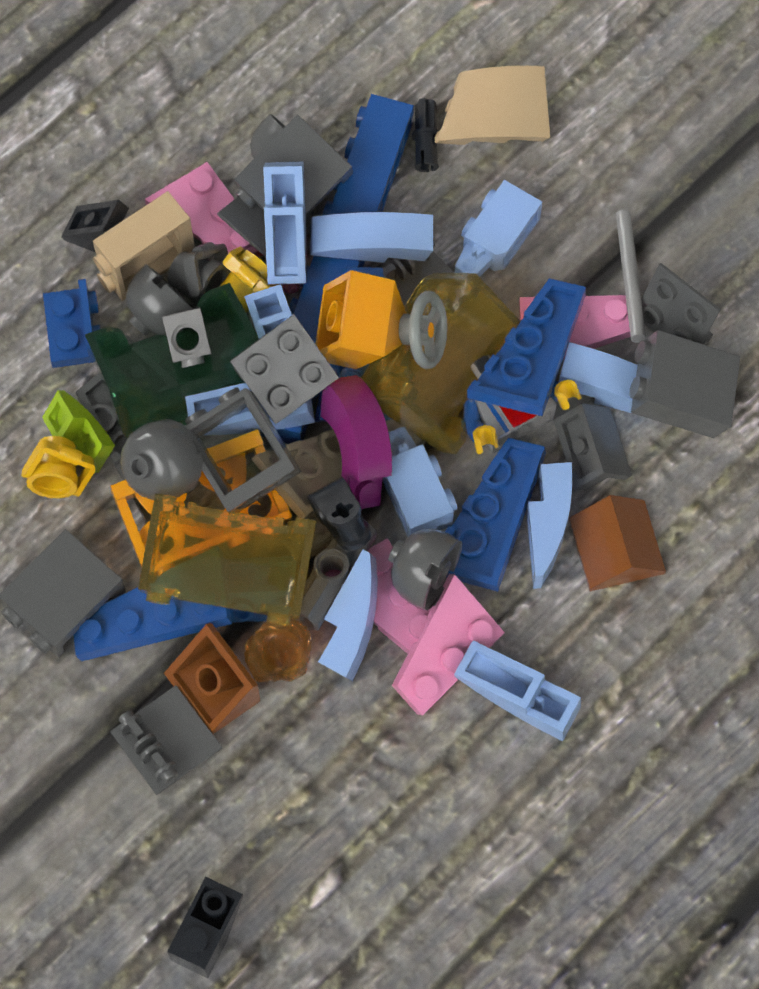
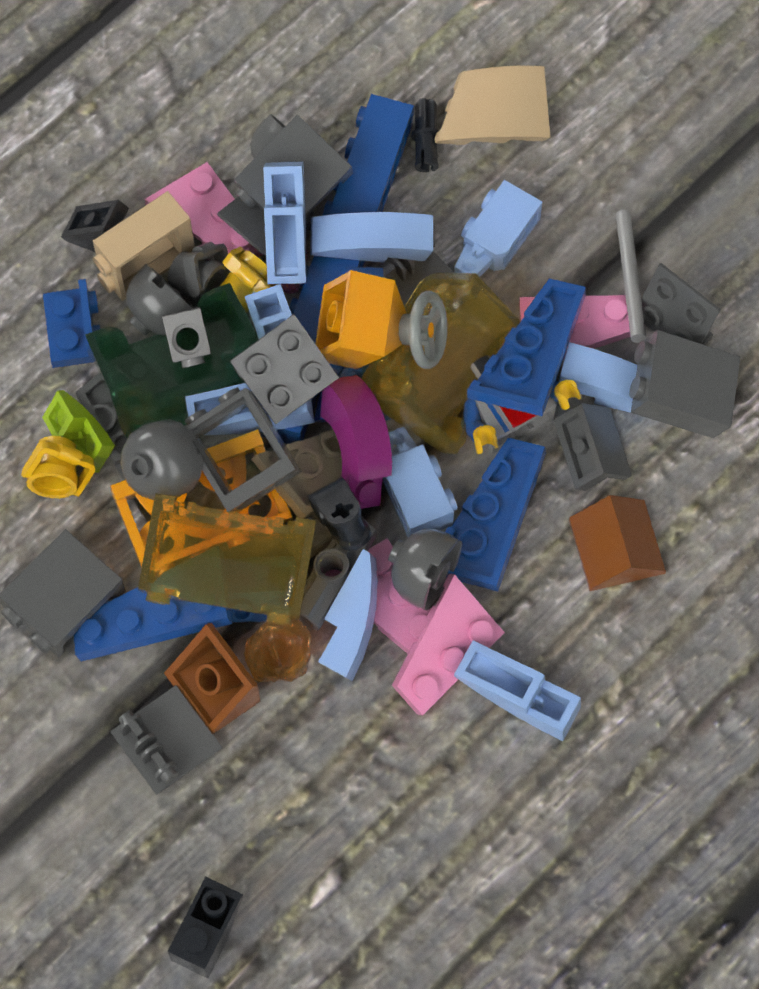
light blue slope [526,462,572,589] -> none

